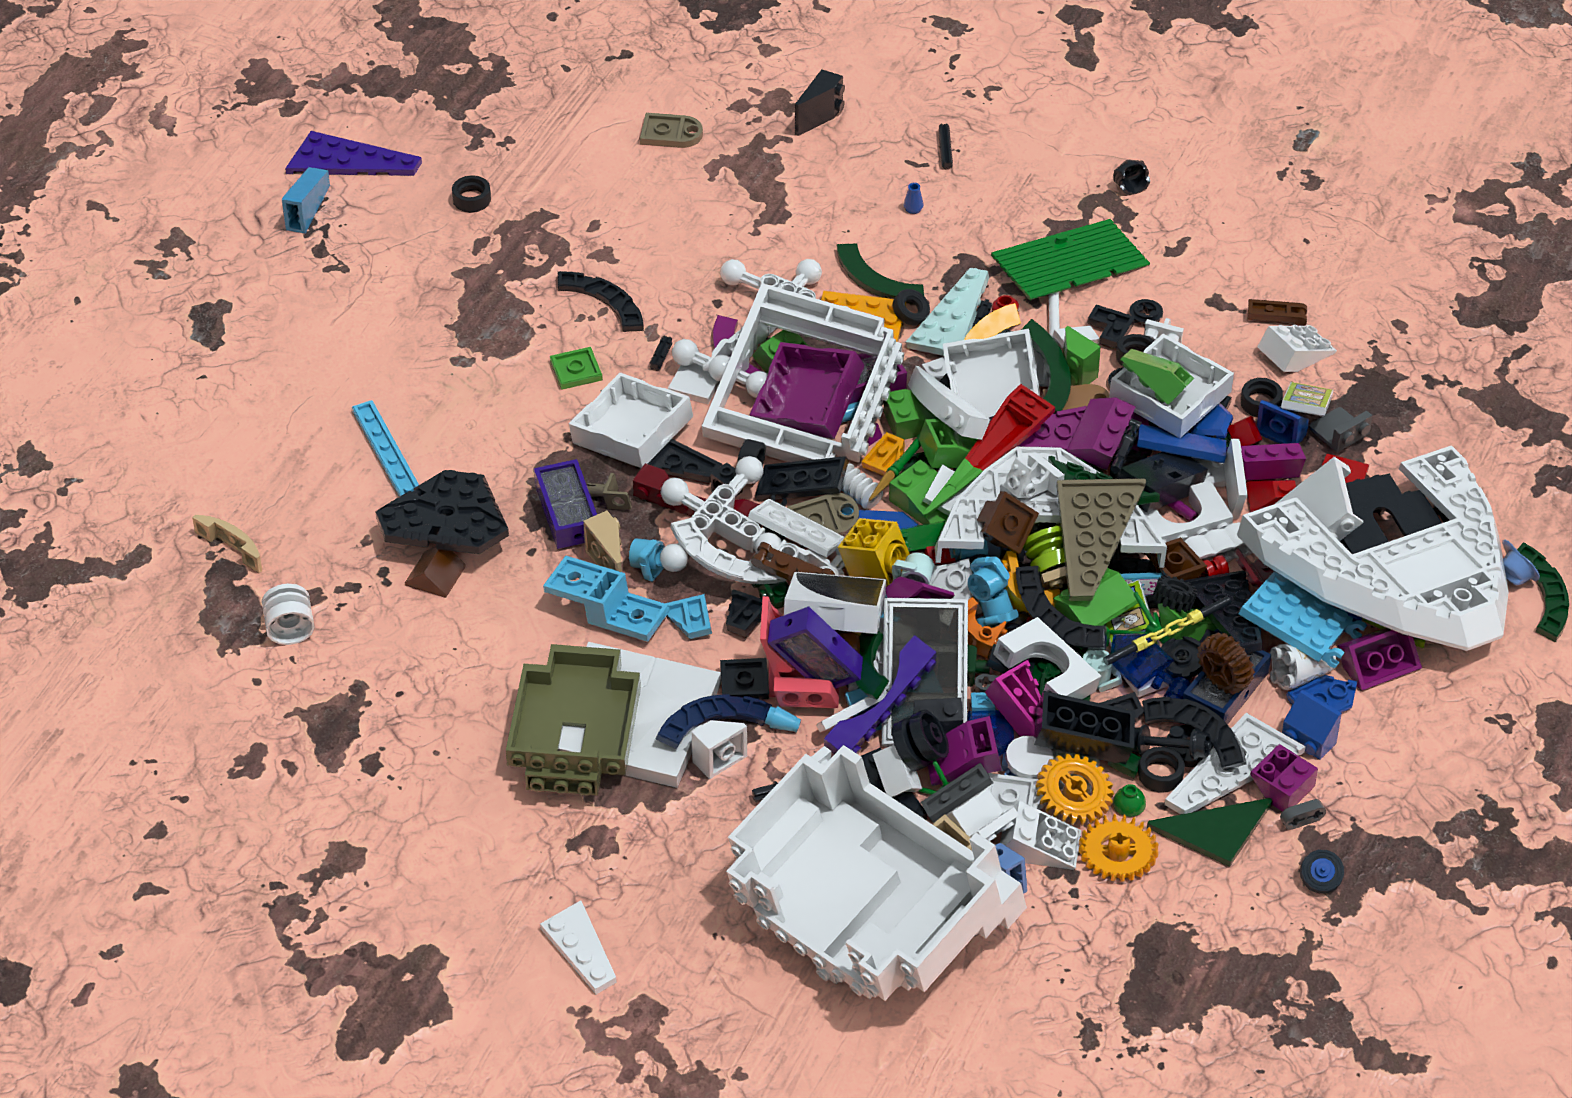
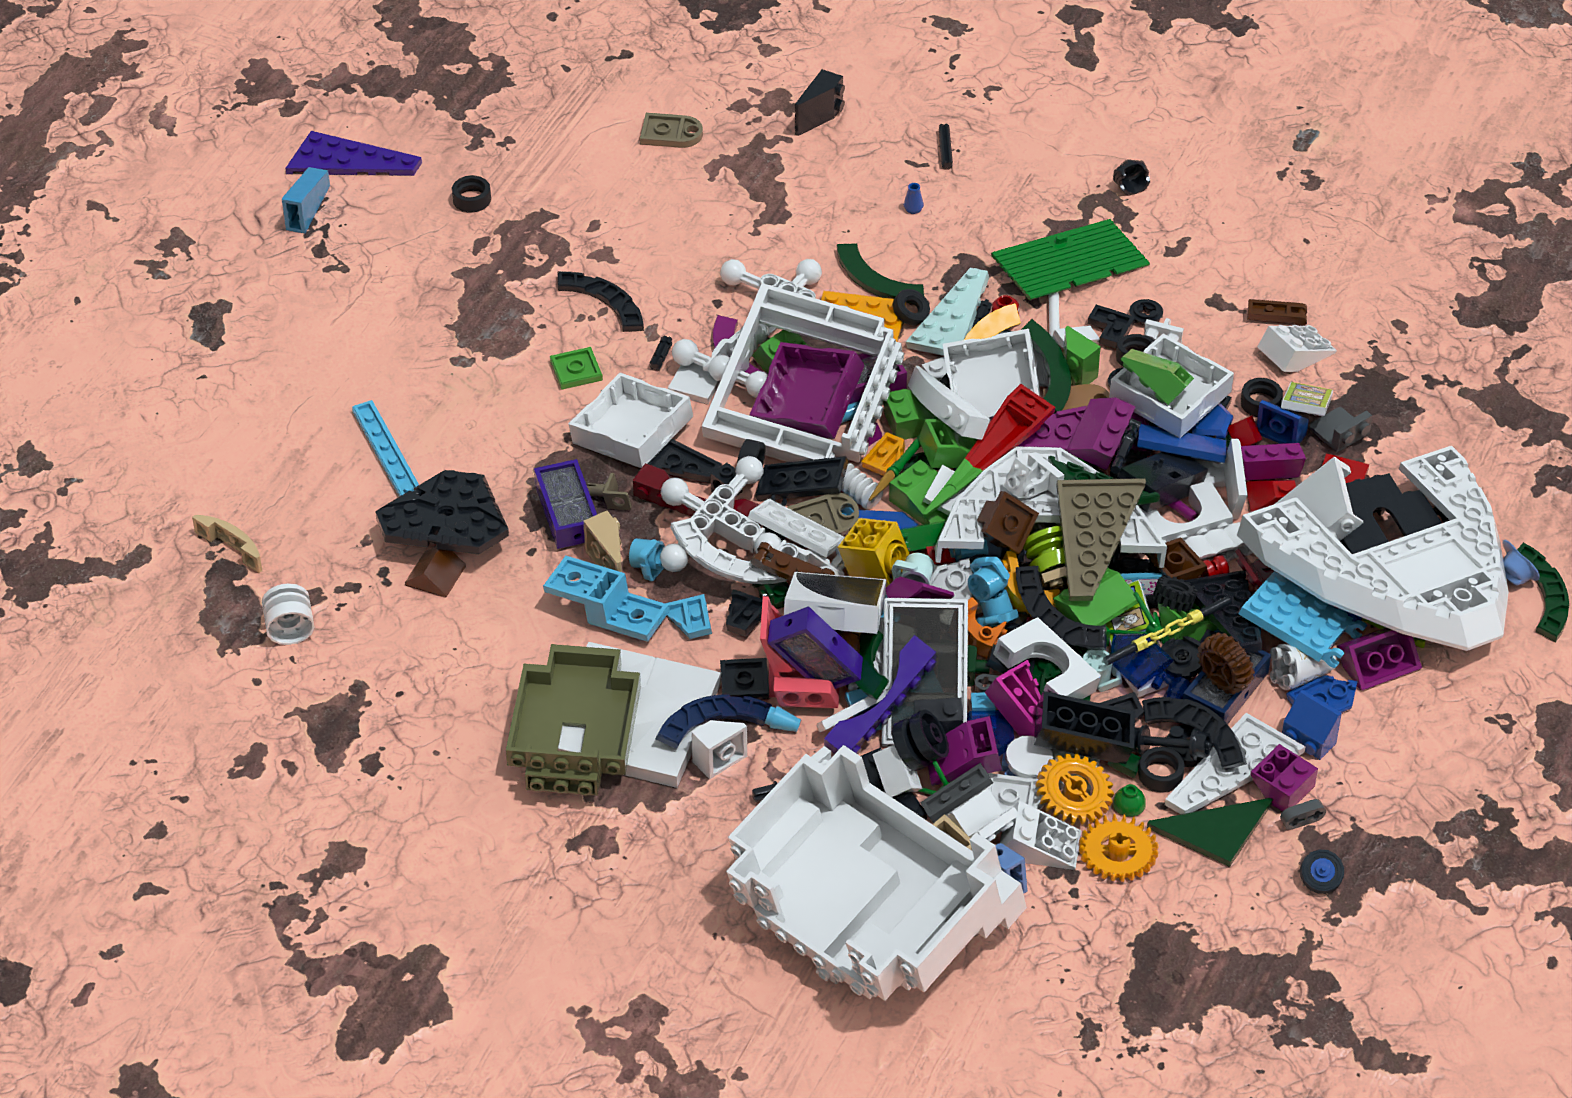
white wing [540,900,617,995] -> none

